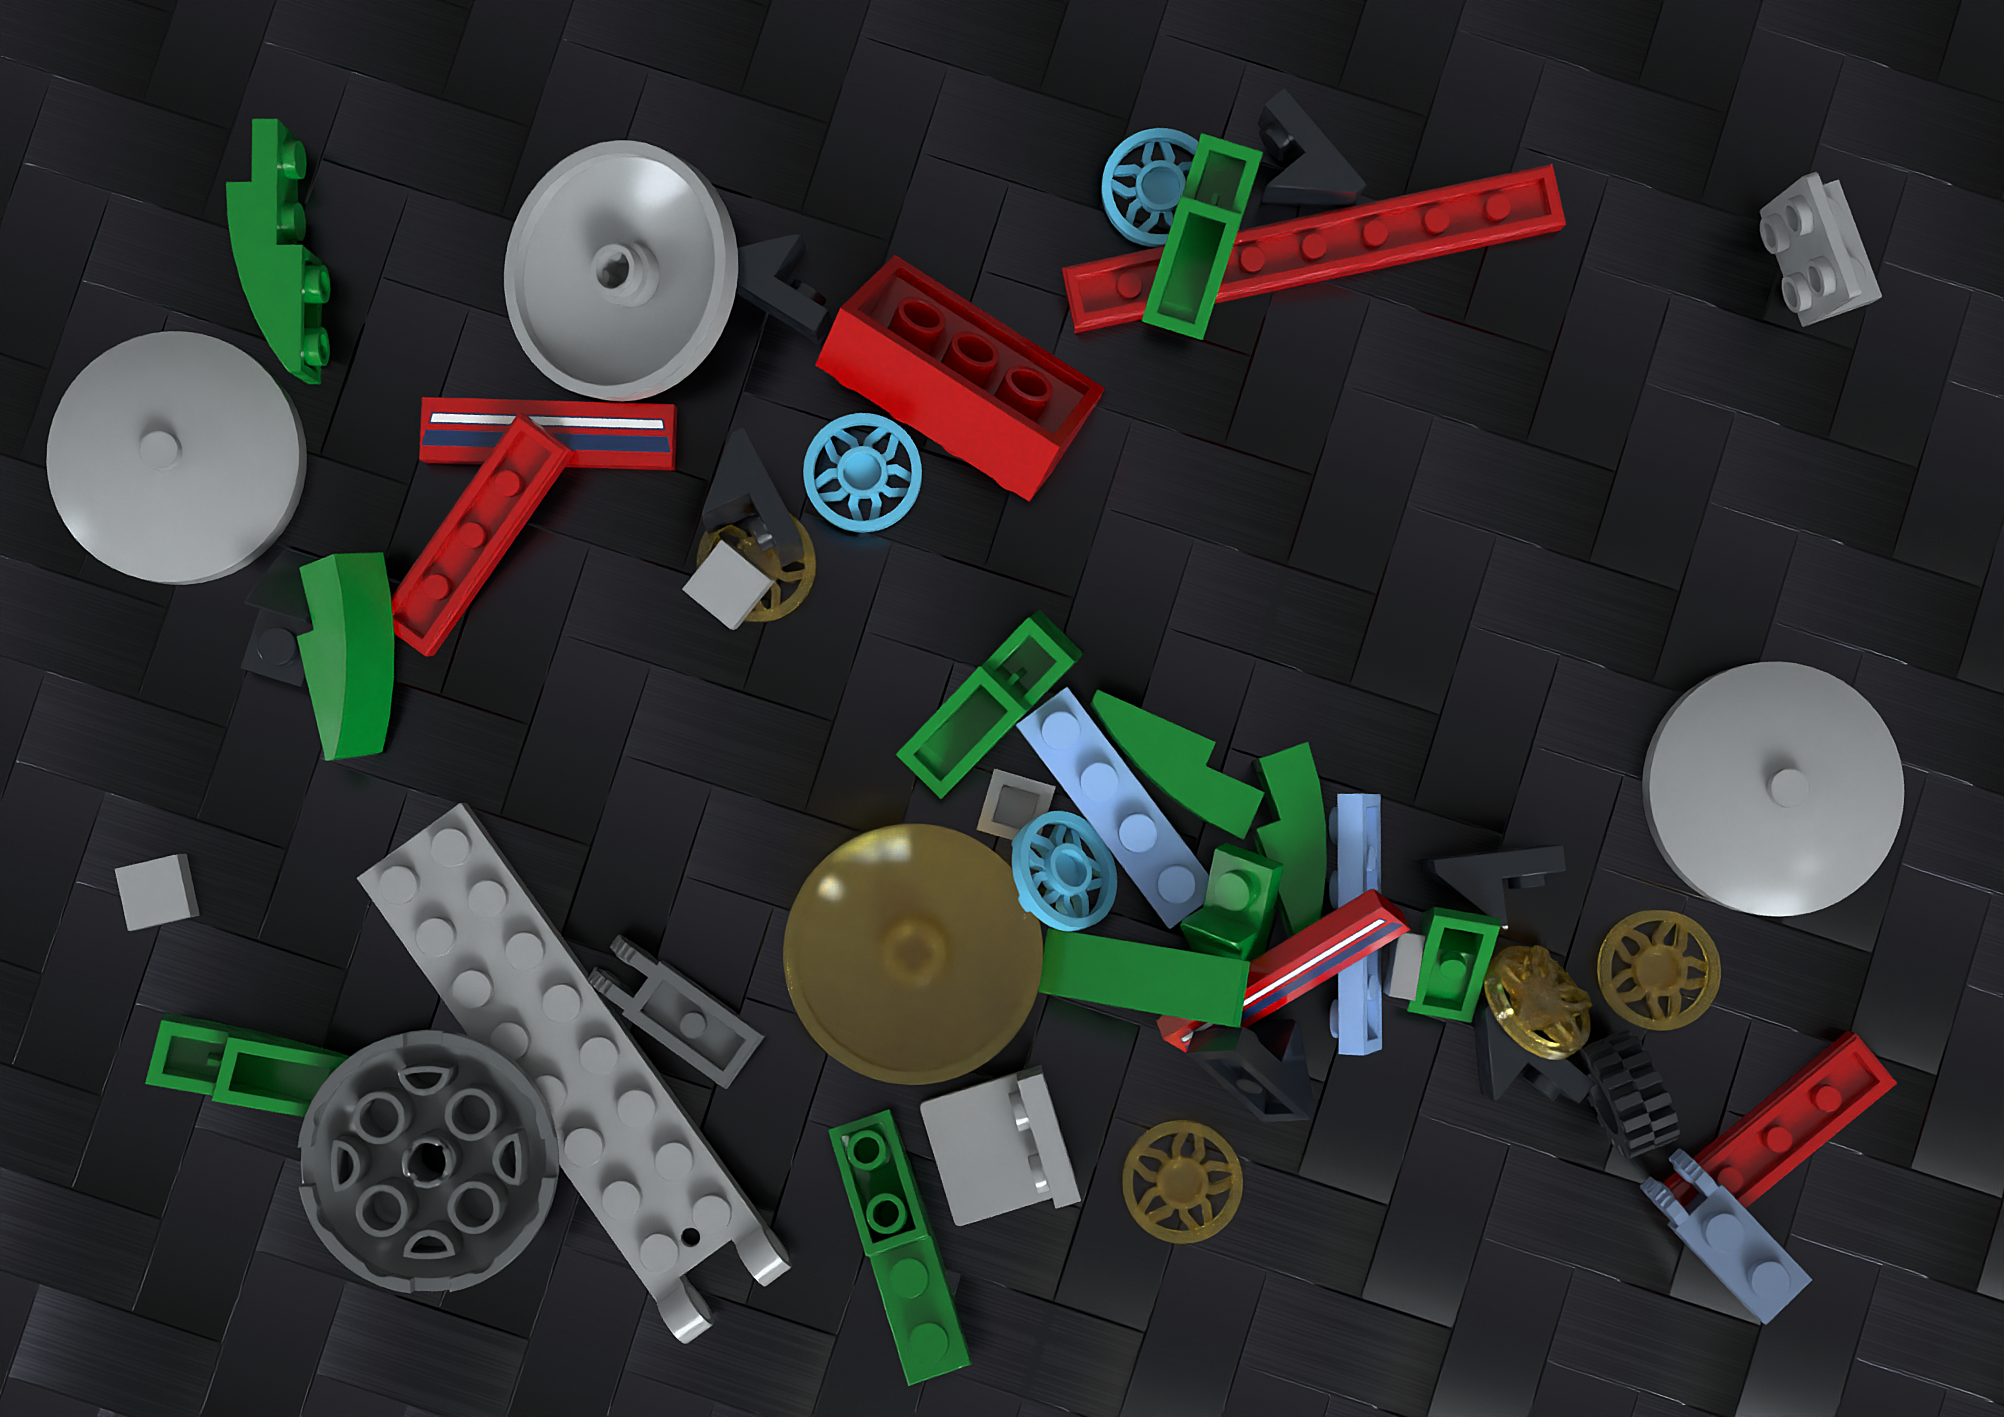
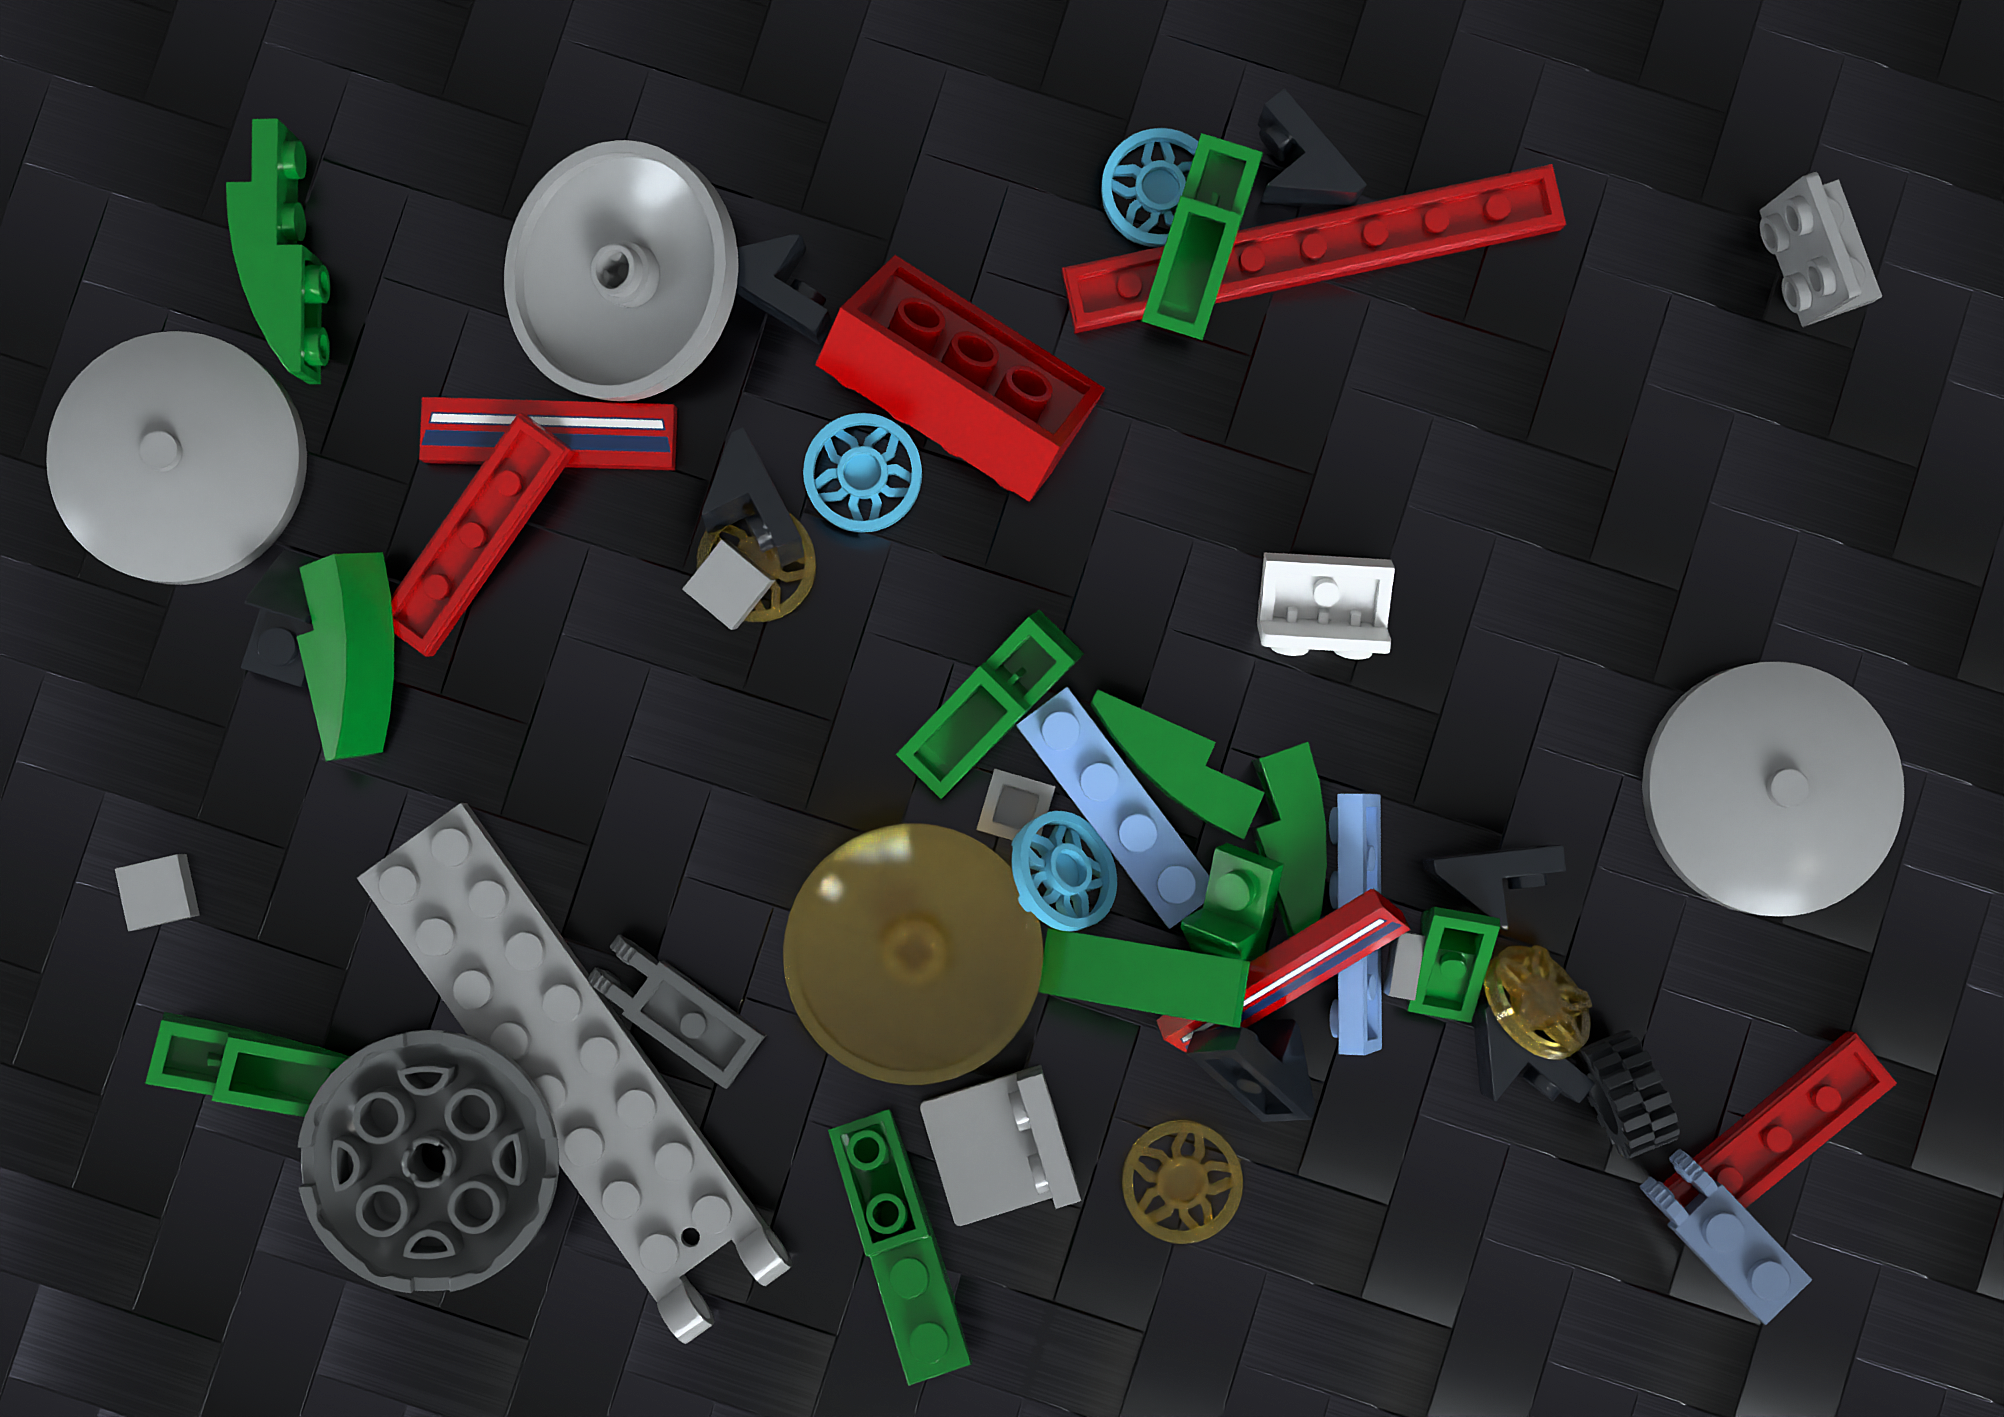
clear yellow wheel [1597,910,1721,1030] -> none
none -> white bracket [1257,552,1395,659]

